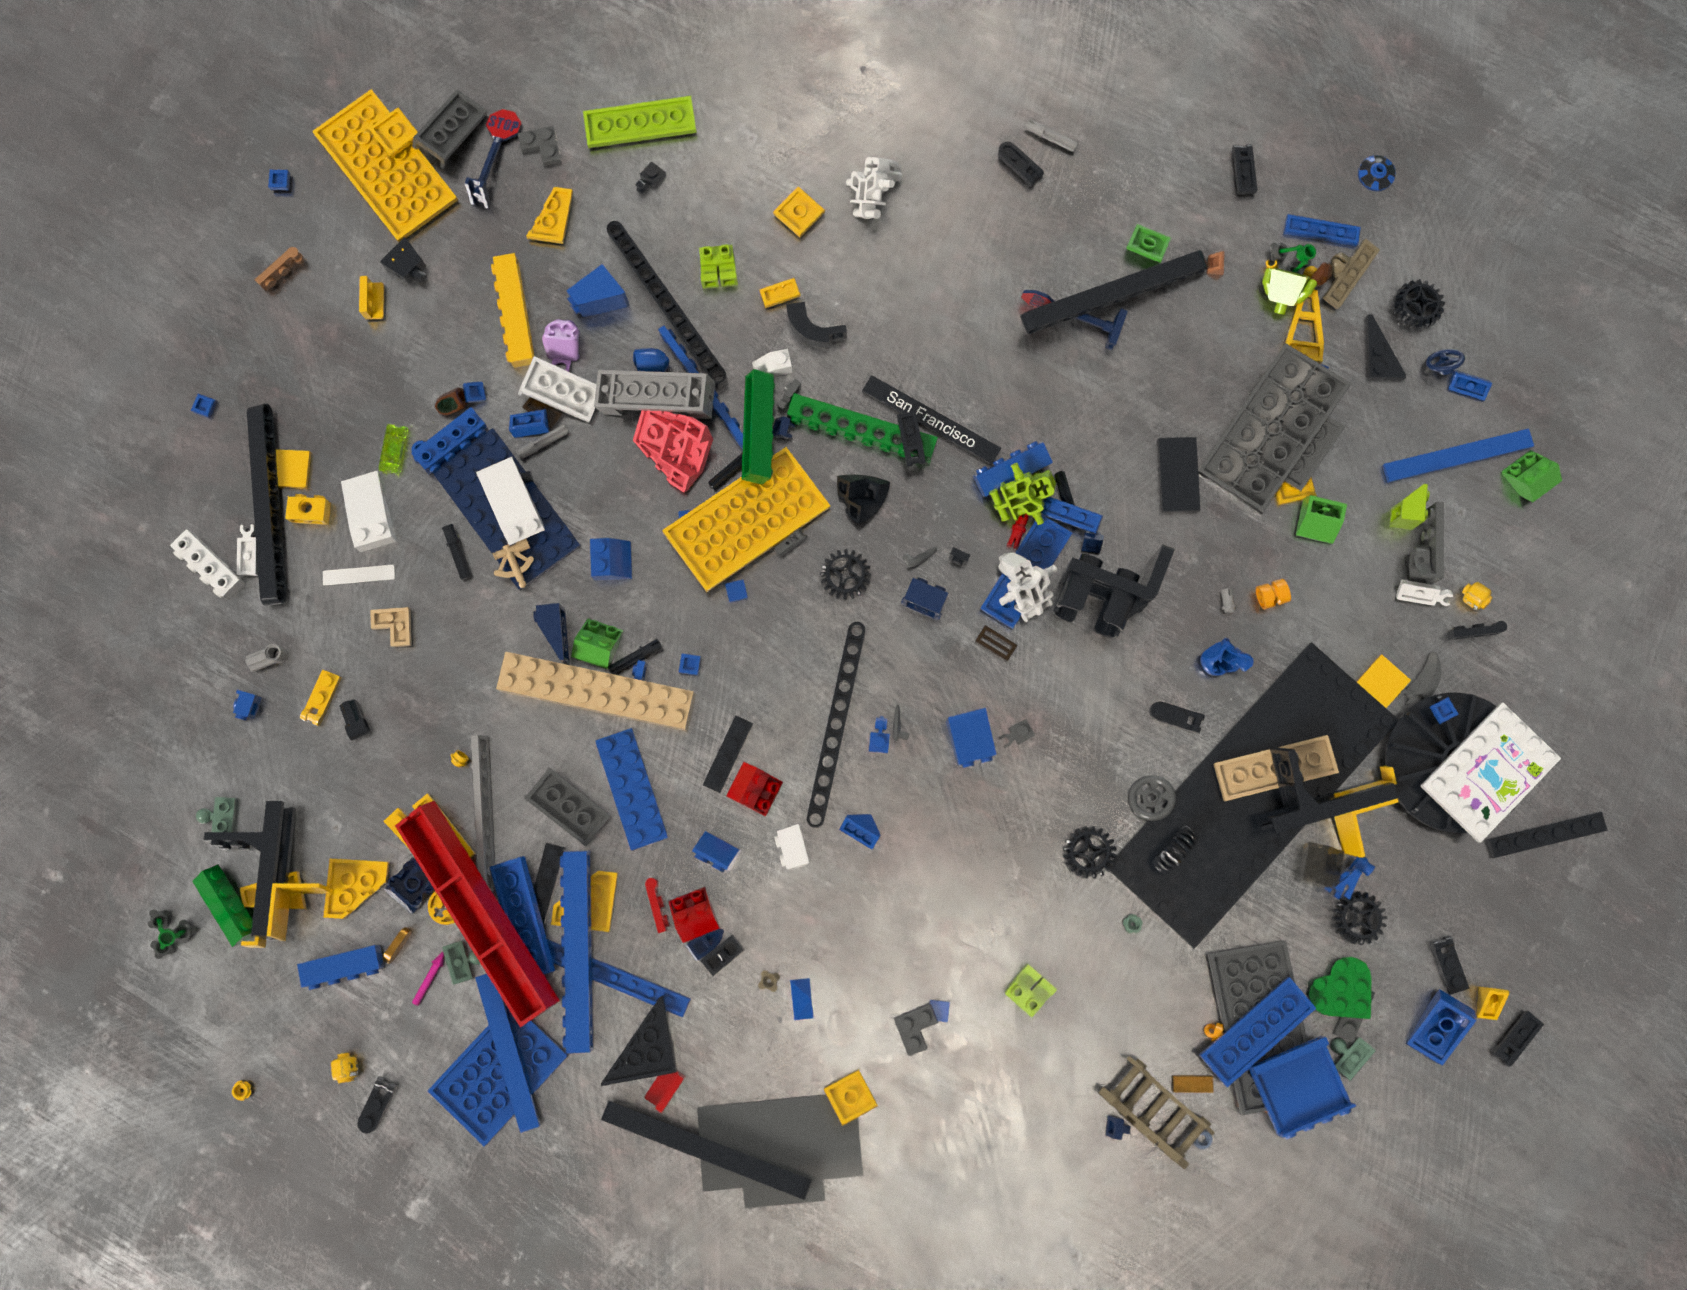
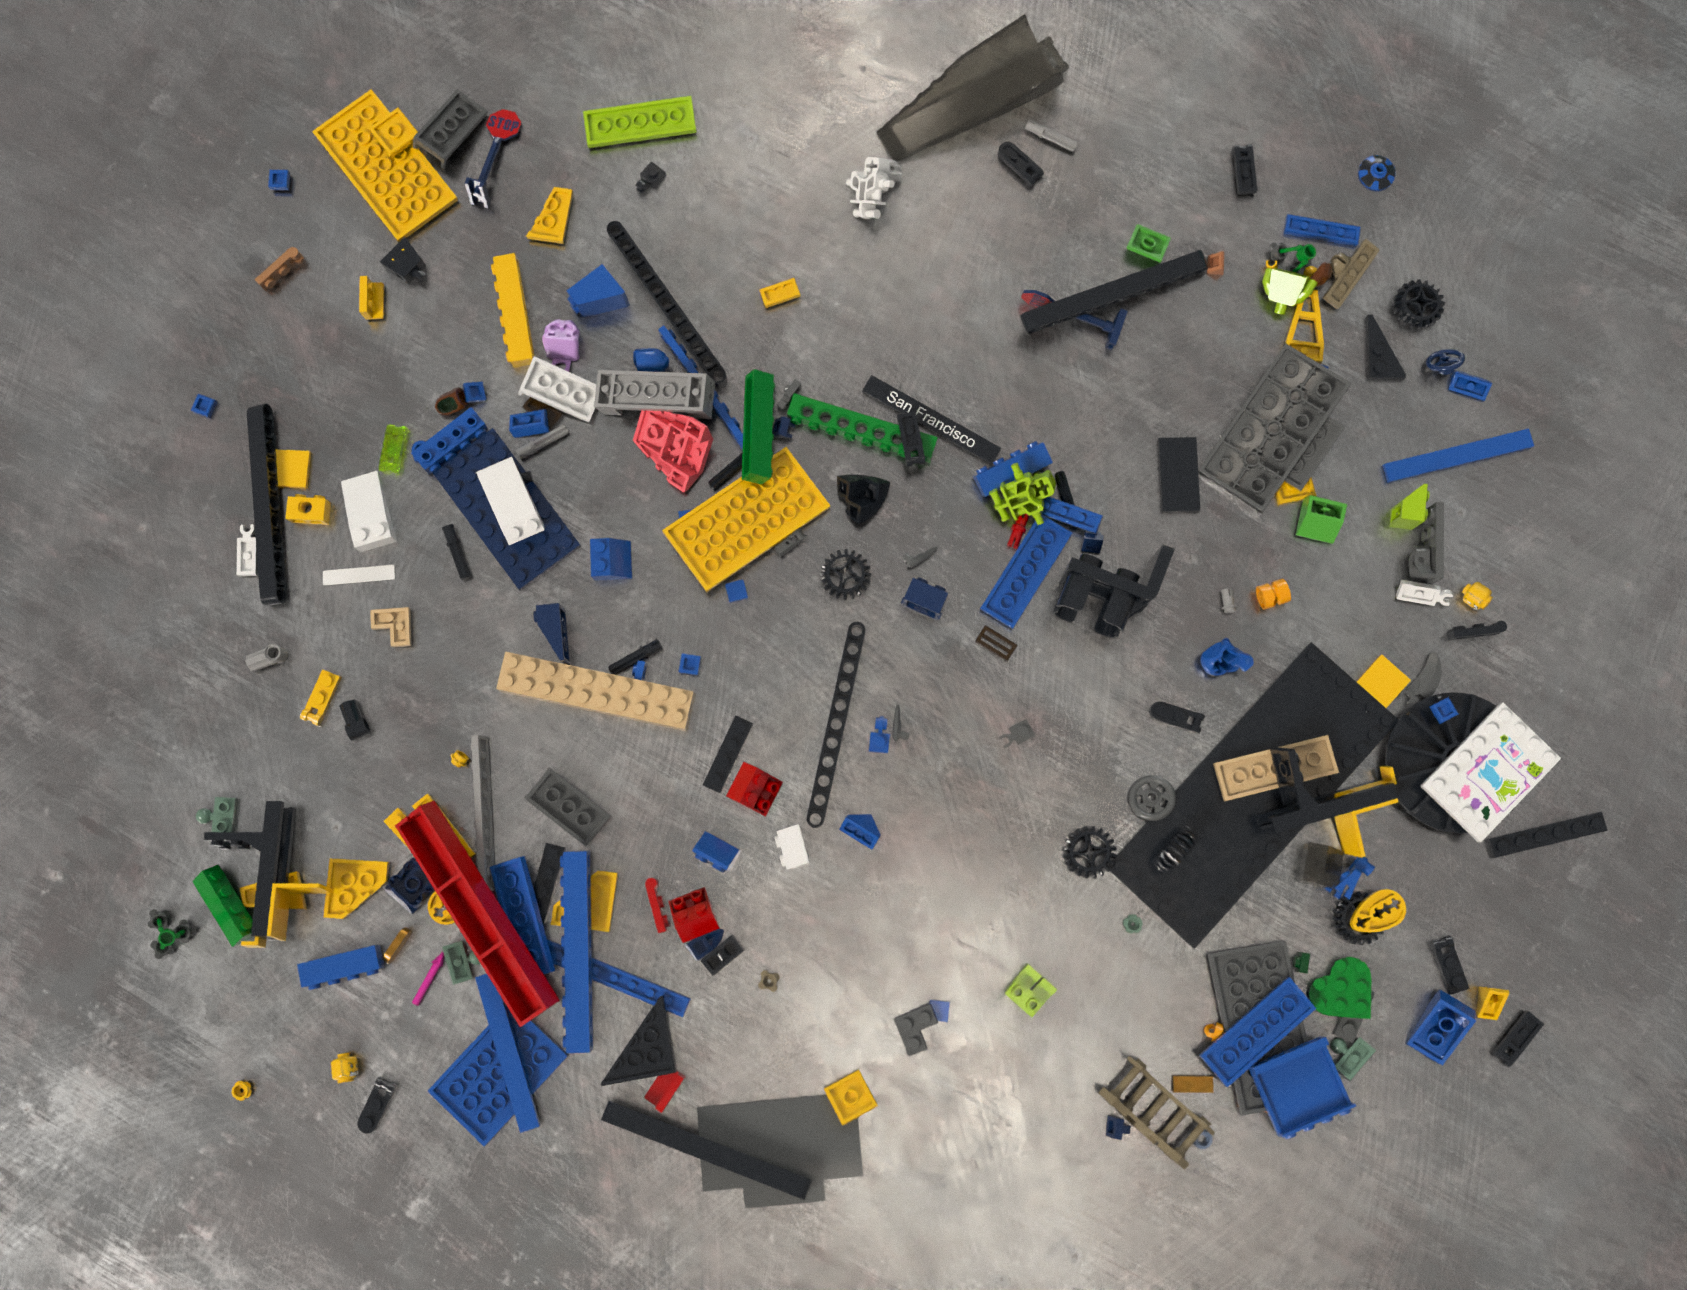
white brick [170,529,246,600] -> none
blue brick [233,690,262,721] -> none
tan piece [492,538,534,588] -> none
dark grey plate [518,126,561,166] -> none
bright green slope [571,618,623,669] -> none
blue plate [595,728,669,851] -> none
lime hips [699,244,738,288] -> none
white slope [752,349,792,377] -> none
yellow plate [773,186,825,238] -> none
black arch [786,302,847,348] -> none
blue slope [790,978,814,1020] -> none
blue slope [946,707,997,768] -> none
black plate [949,547,970,566] -> none
white piece [998,553,1057,622] -> none
bright green slope [1501,450,1562,502] -> none
none -> clear smoke windscreen [877,14,1069,162]
none -> dark green plate [1293,952,1310,974]
none -> yellow piece [1350,889,1406,933]

